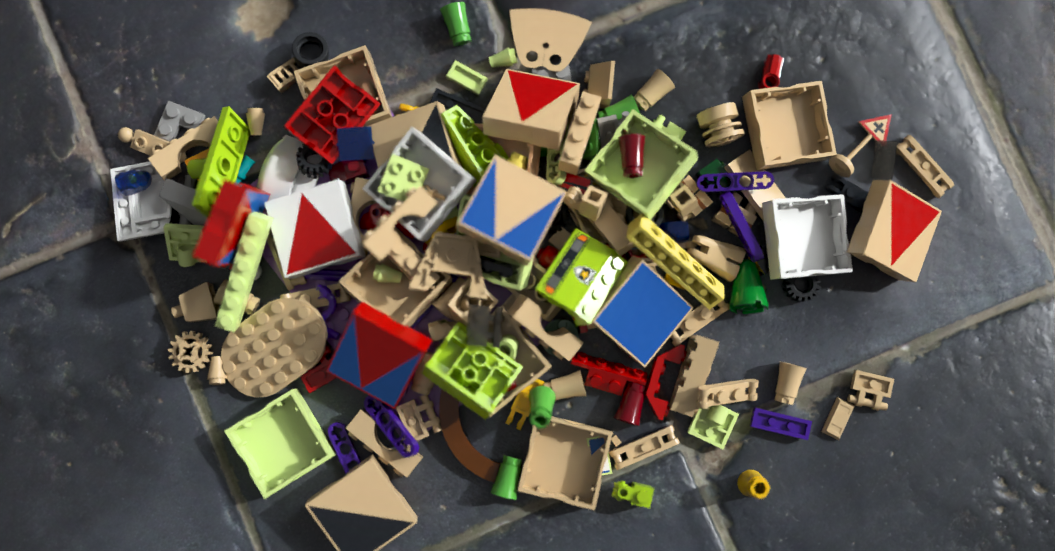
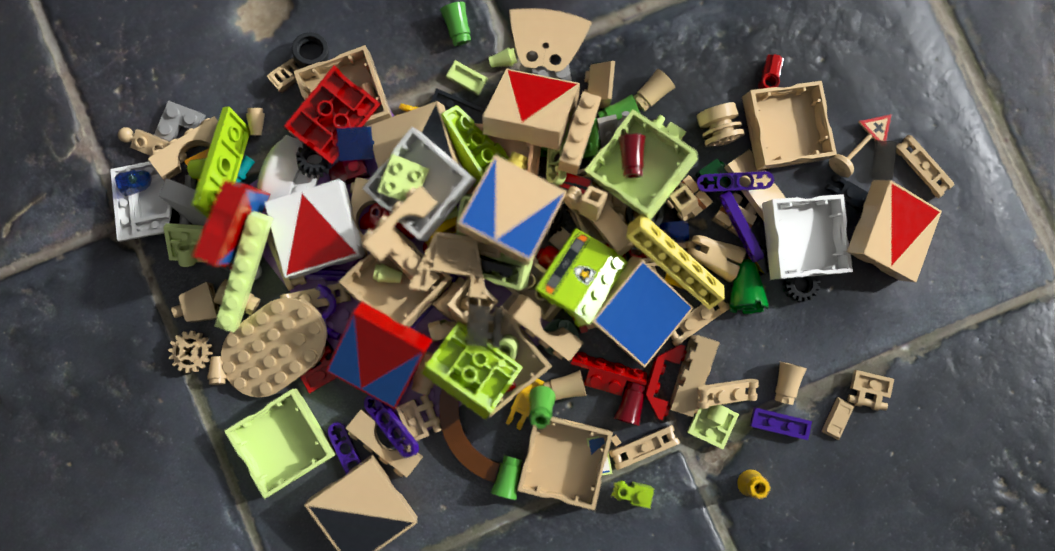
tan hand [422,185,447,201] -> none

